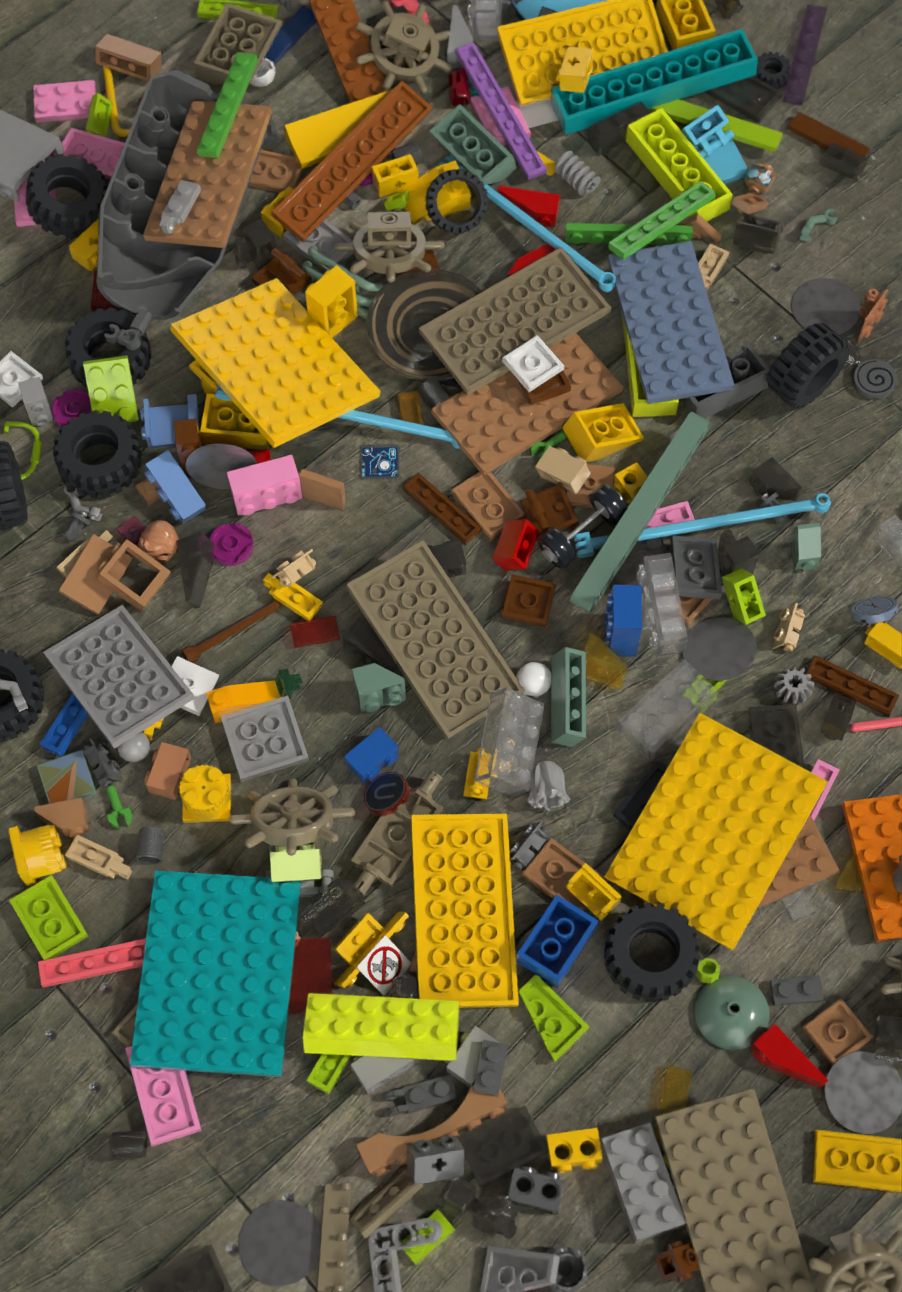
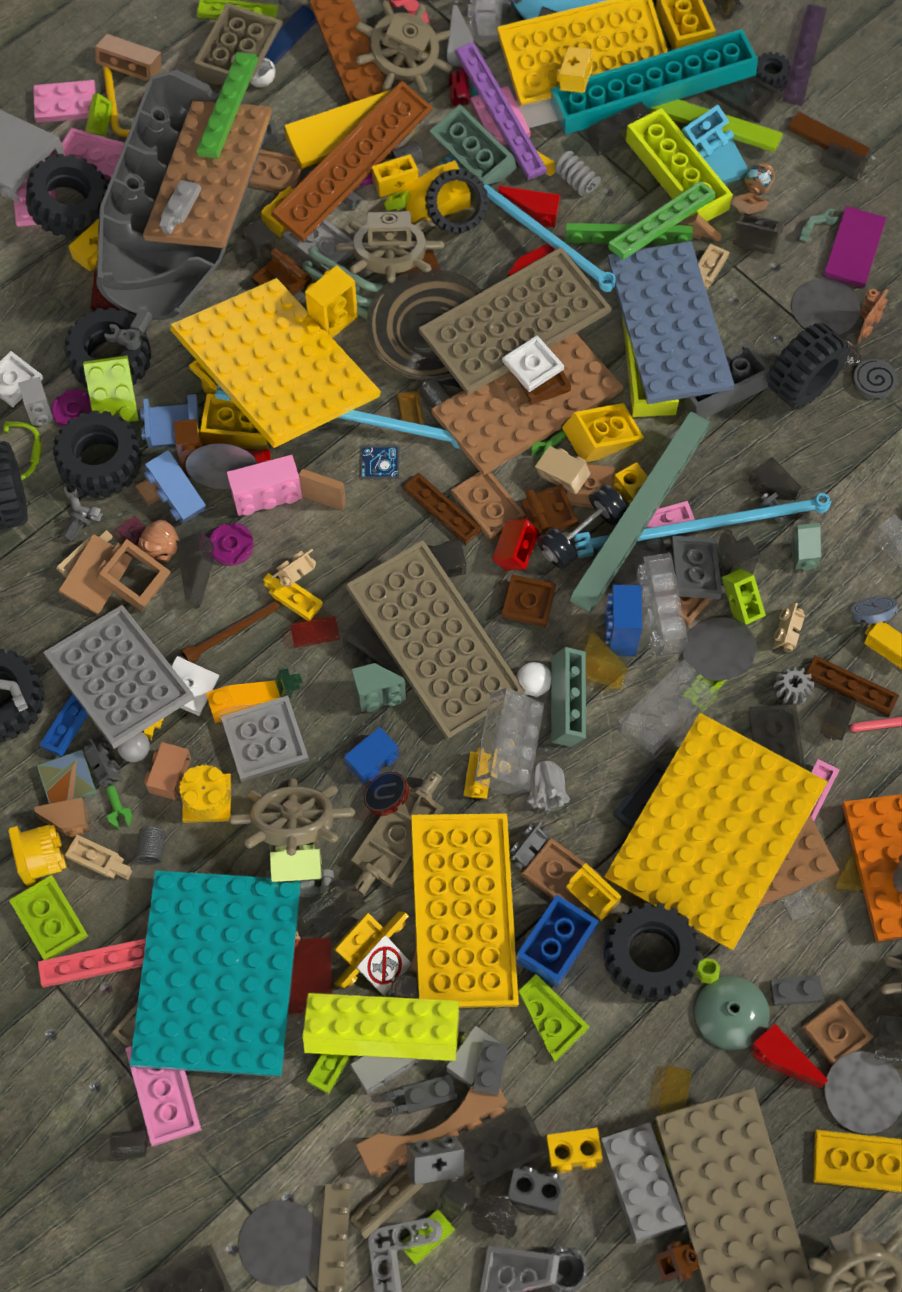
none -> magenta tile [824,206,887,288]

